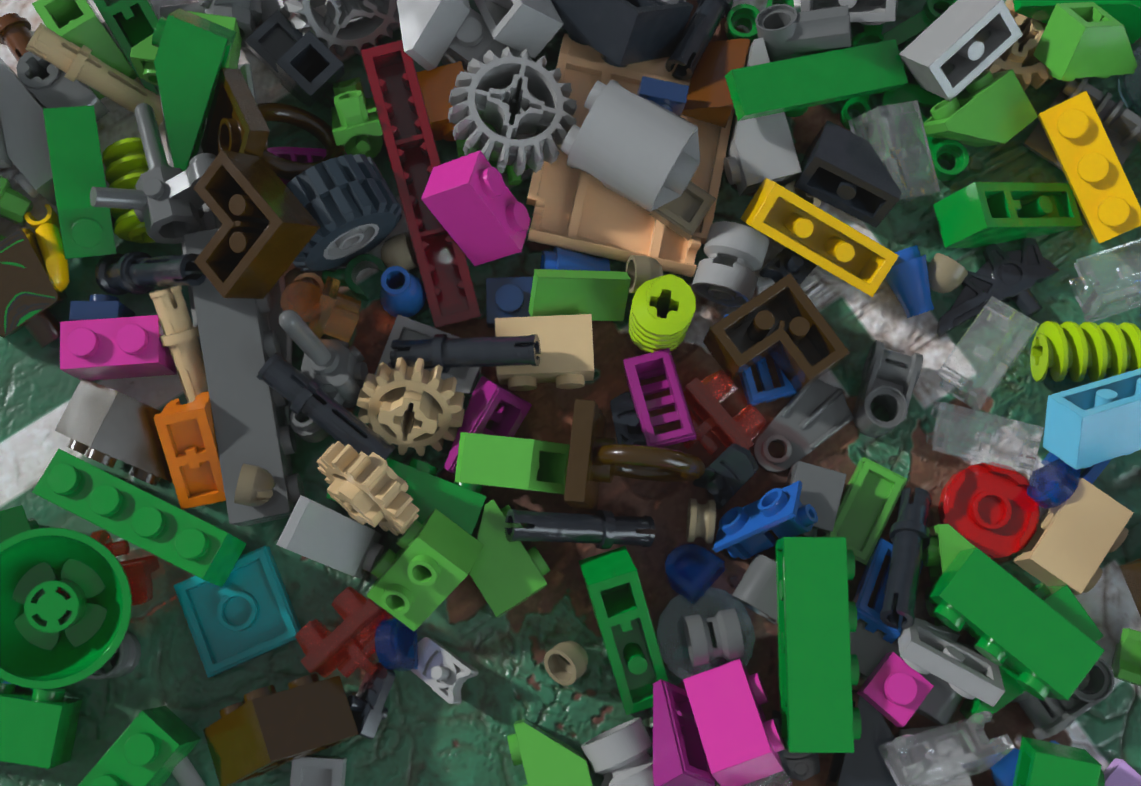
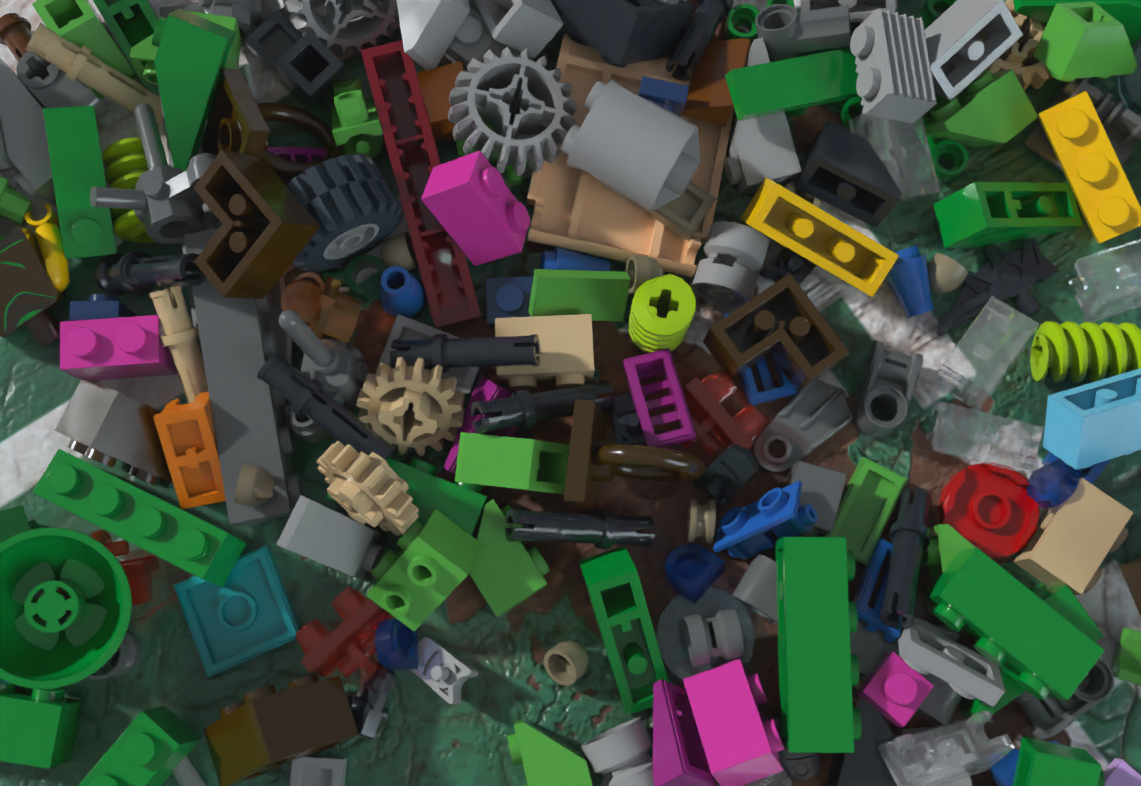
none -> black pin [471,380,615,434]
none -> light grey brick [850,8,937,123]

